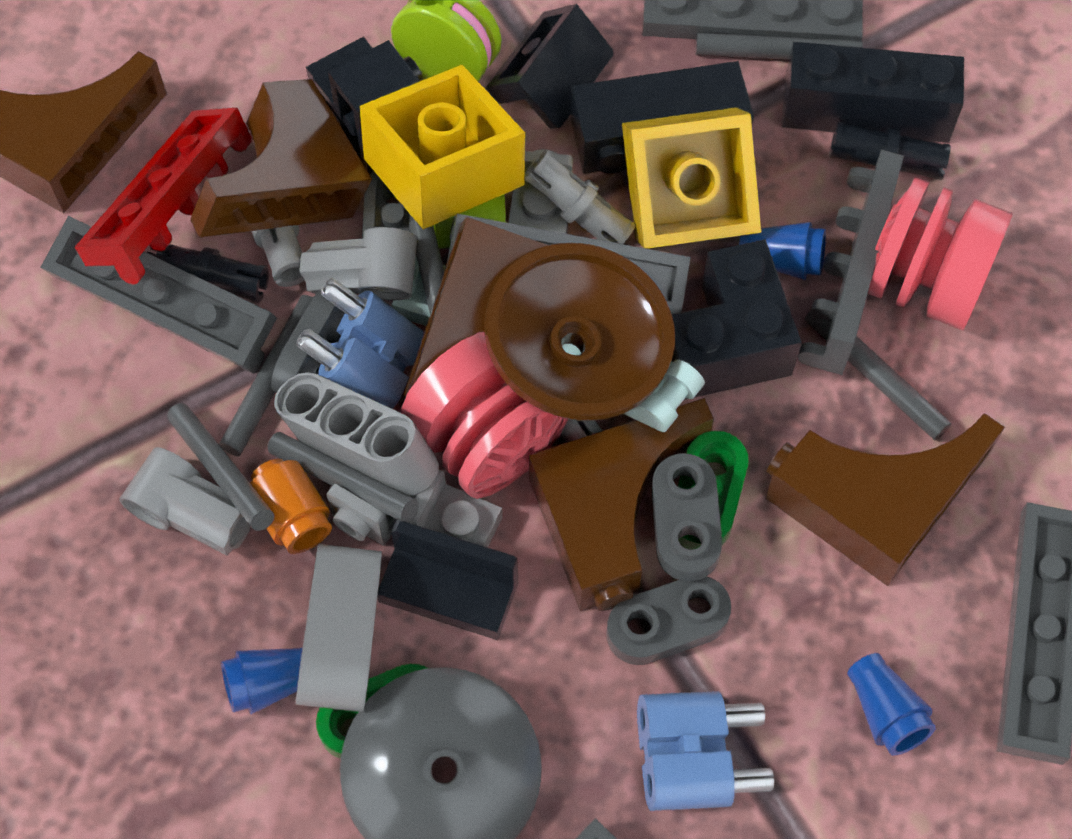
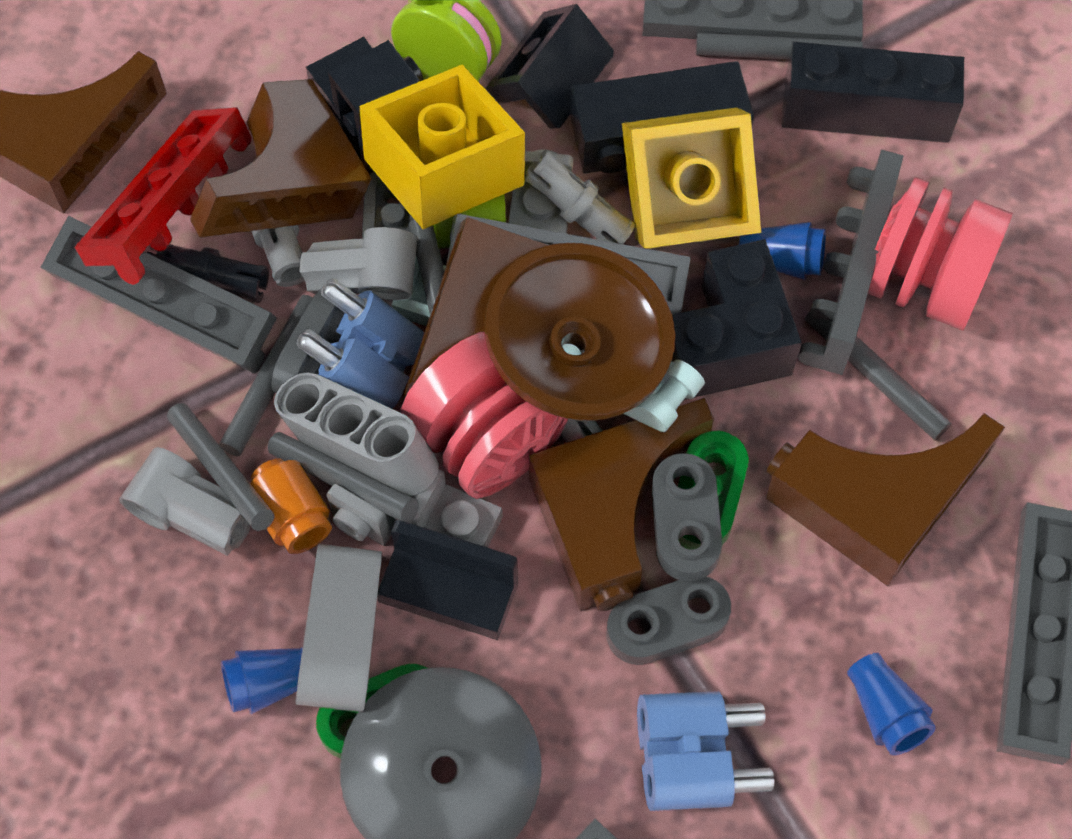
black pin [829,121,951,180] -> none

